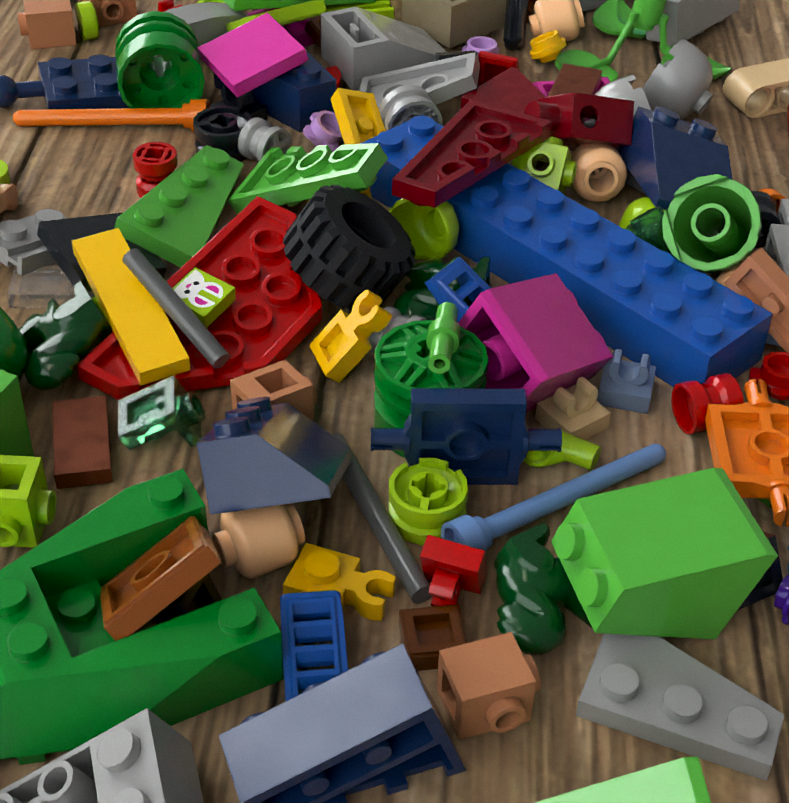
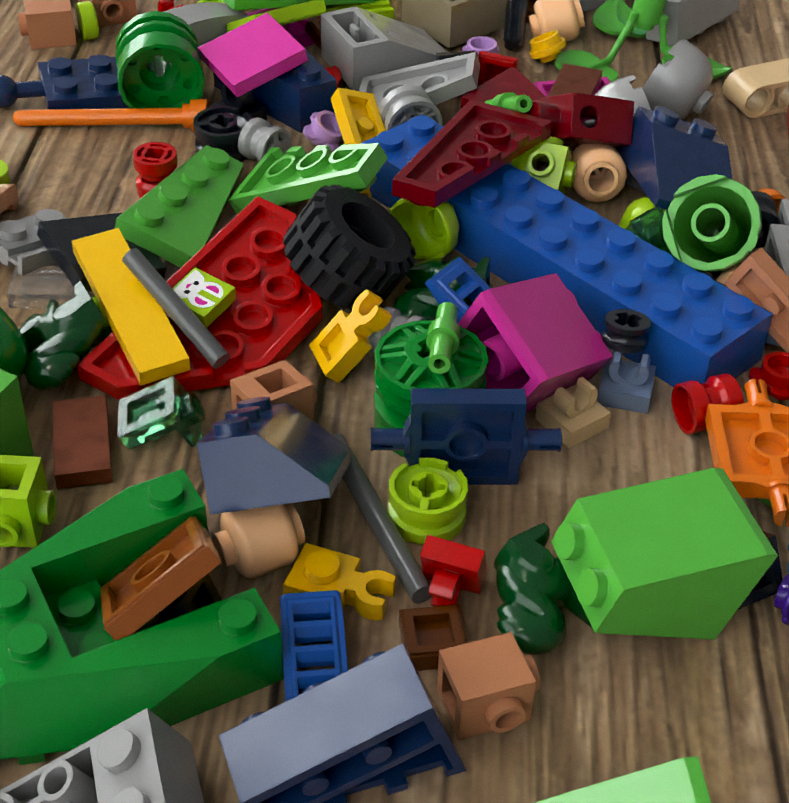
medium blue piece [441,444,666,554] -> none
lime arm [523,428,602,471] -> none
light grey wing [576,634,784,781] -> none
none -> bright green bar [484,92,532,113]
none -> black bush [602,309,651,354]

